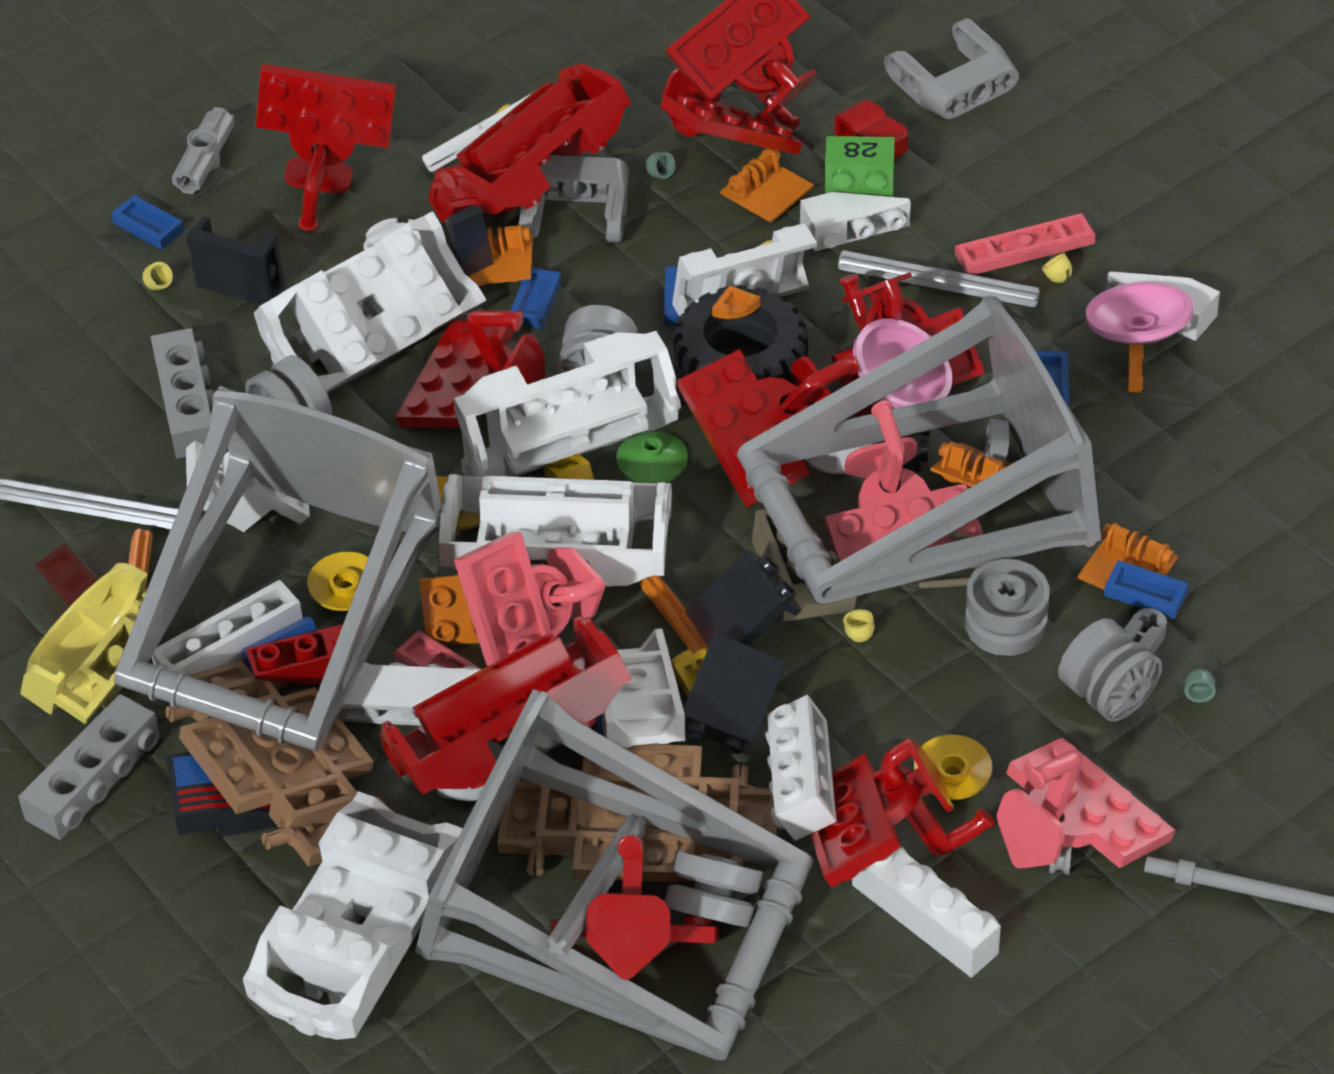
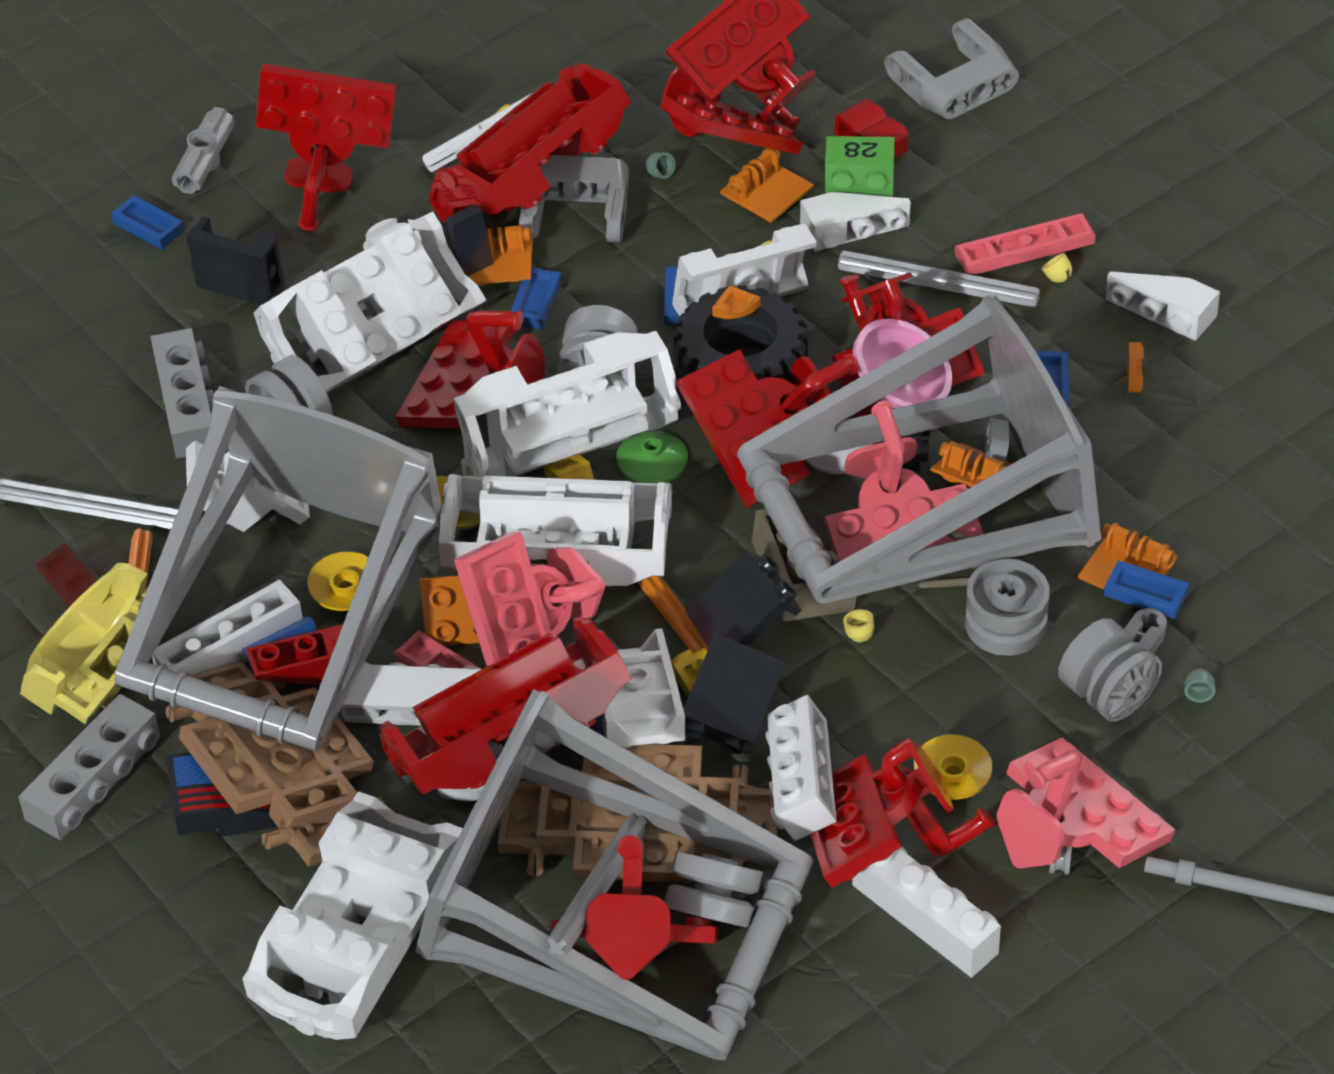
light yellow hinge [142,262,173,290] -> none
bright pink dish [1086,282,1193,345] -> none

